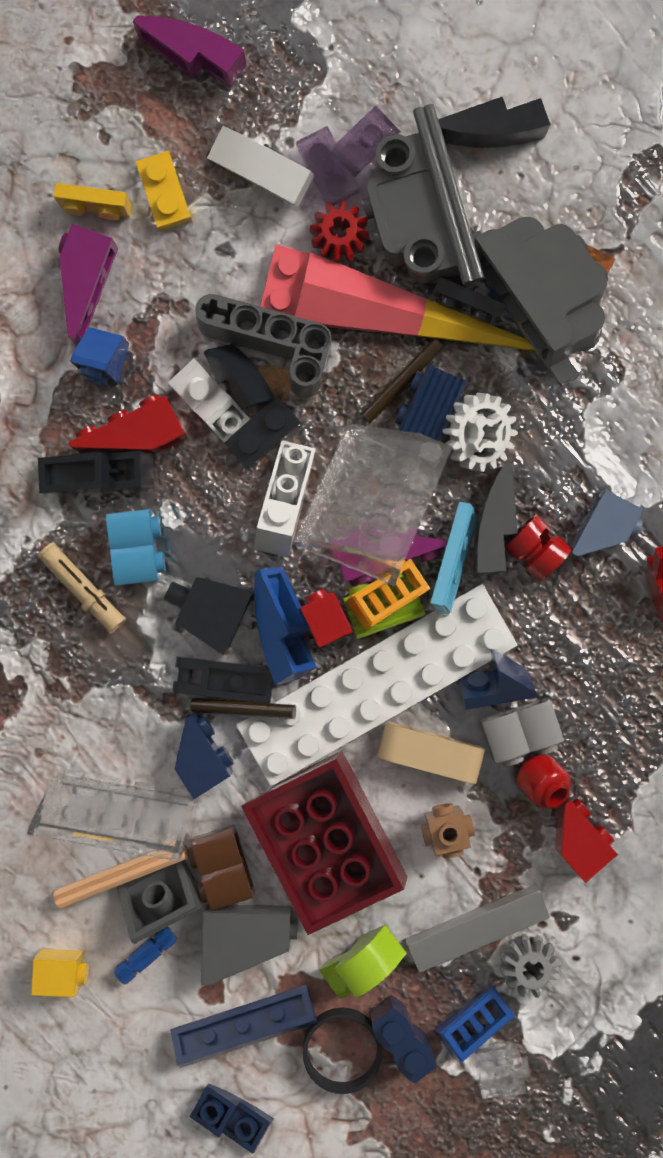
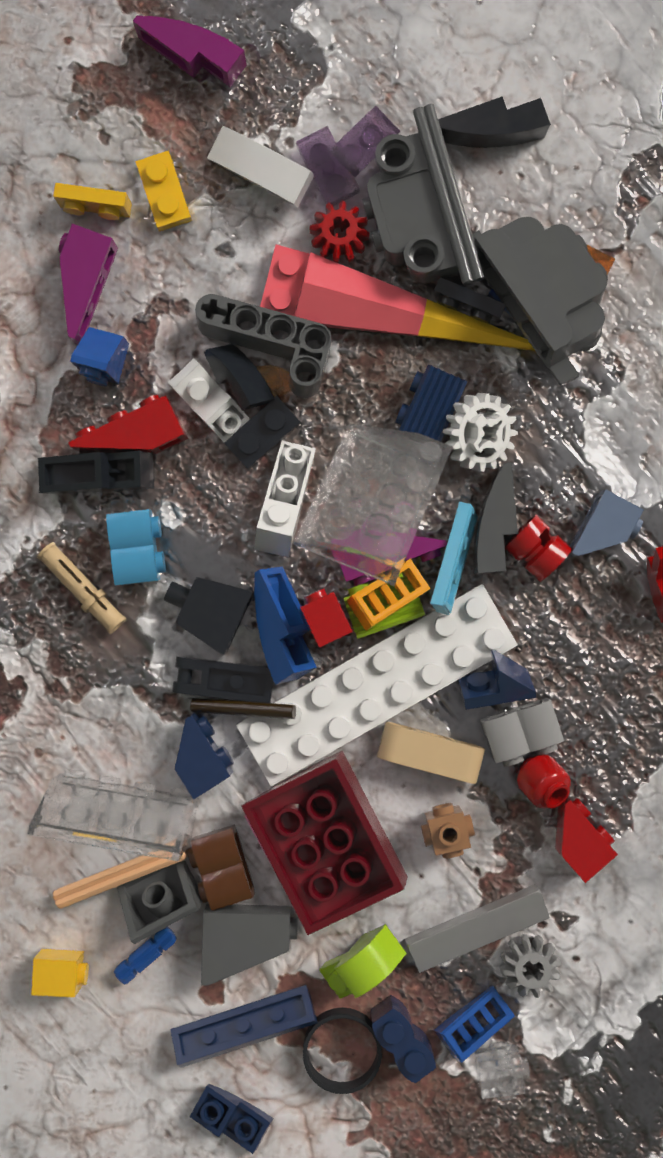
dark brown bar [360,338,444,424] -> none

